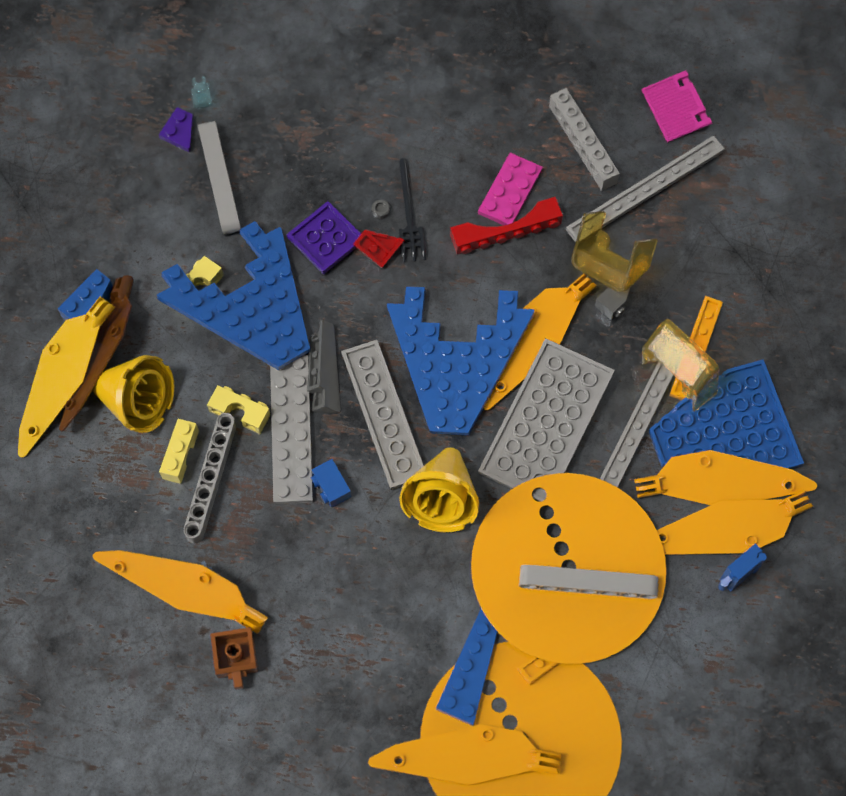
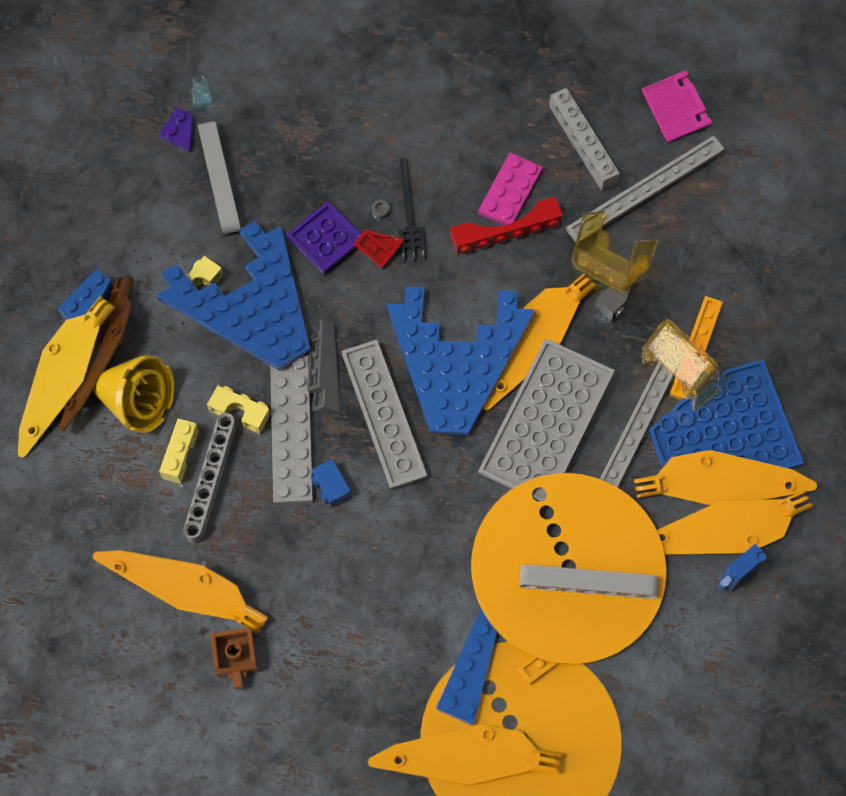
yellow cone [399,448,479,532] -> none

